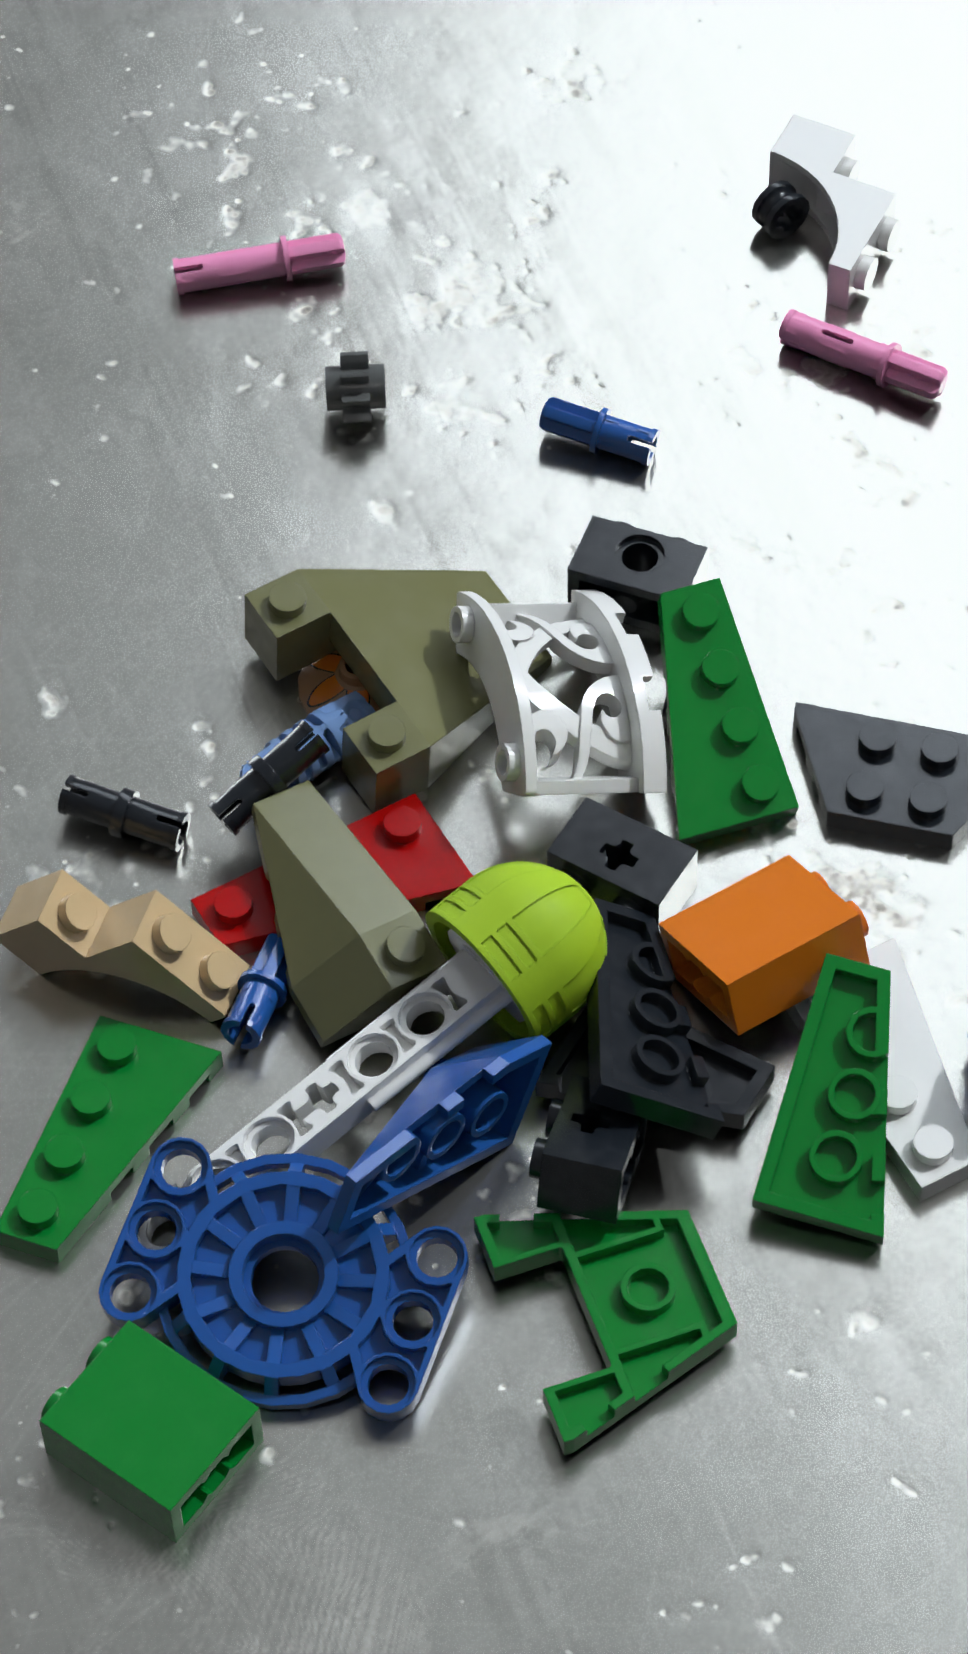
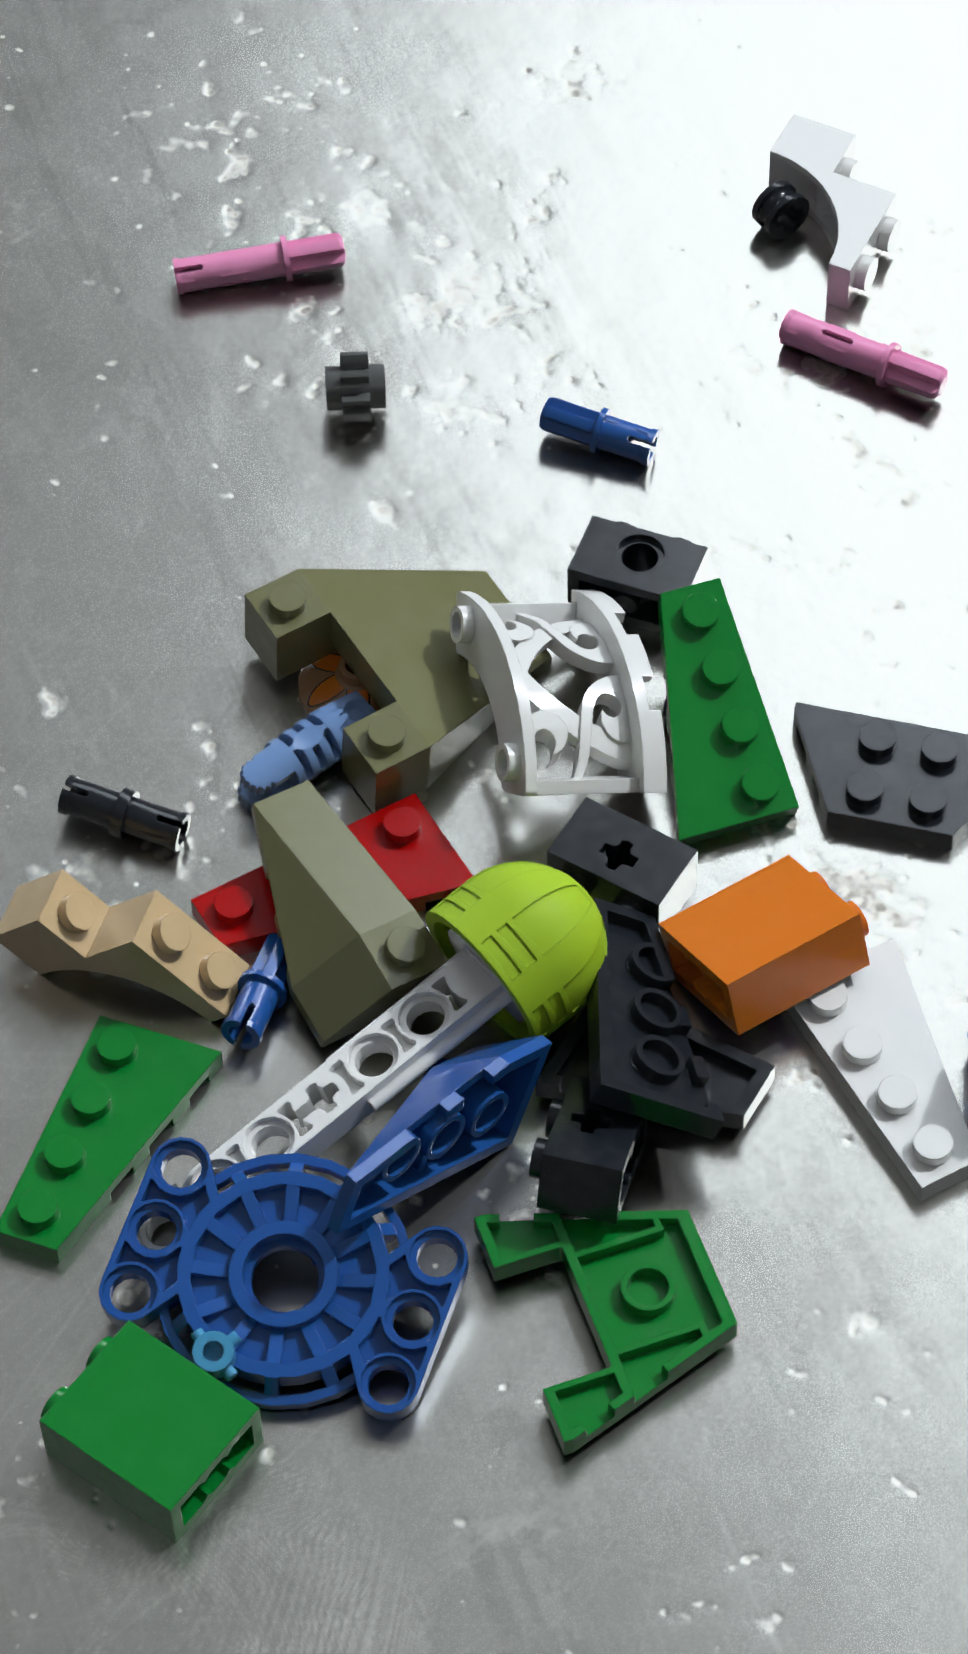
black pin [208,720,330,836] -> none
green wing [752,953,891,1245] -> none
none -> dark azure piece [191,1328,242,1381]

